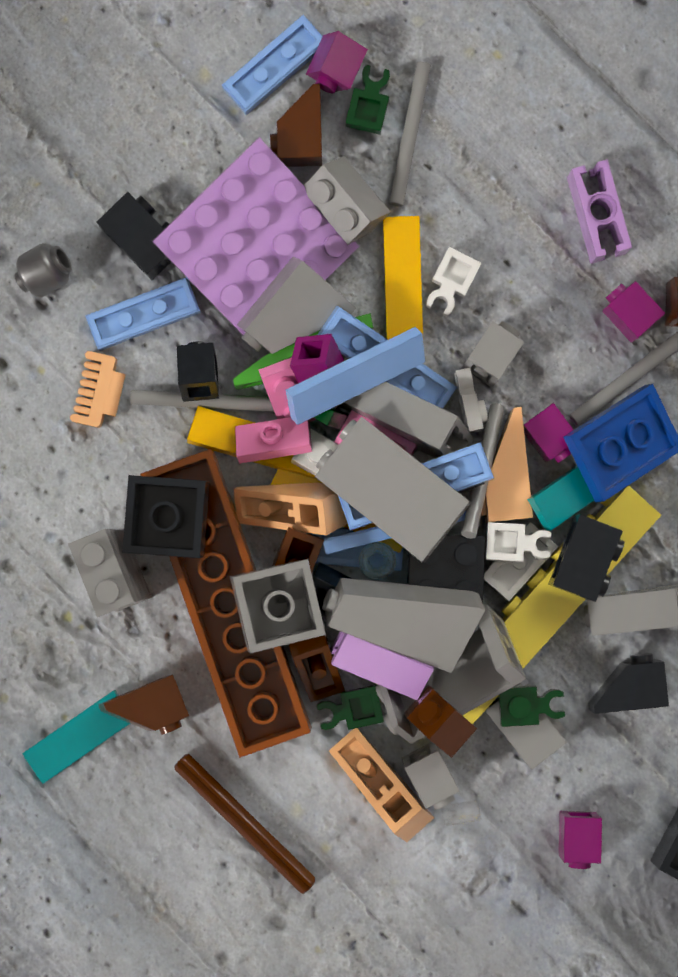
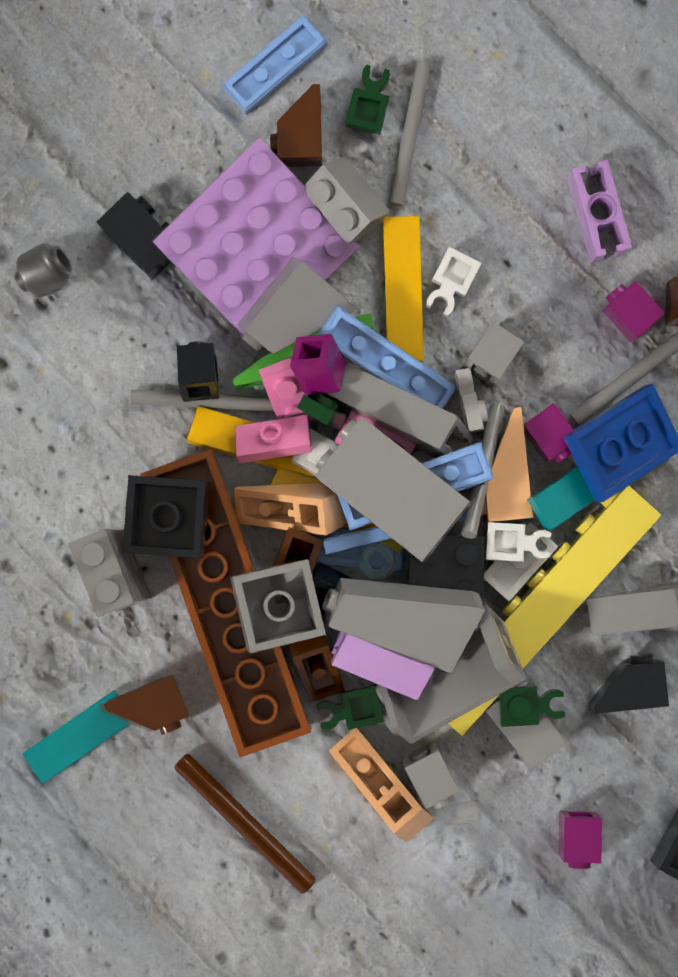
light nougat piece [70,351,126,428] -> none
light blue tile [85,277,201,351] -> none
light blue tile [286,327,425,425] -> none
magenta brick [306,31,368,94] -> none
reddish brown slope [404,685,477,758] -> none
black brick [548,514,624,602] -> none

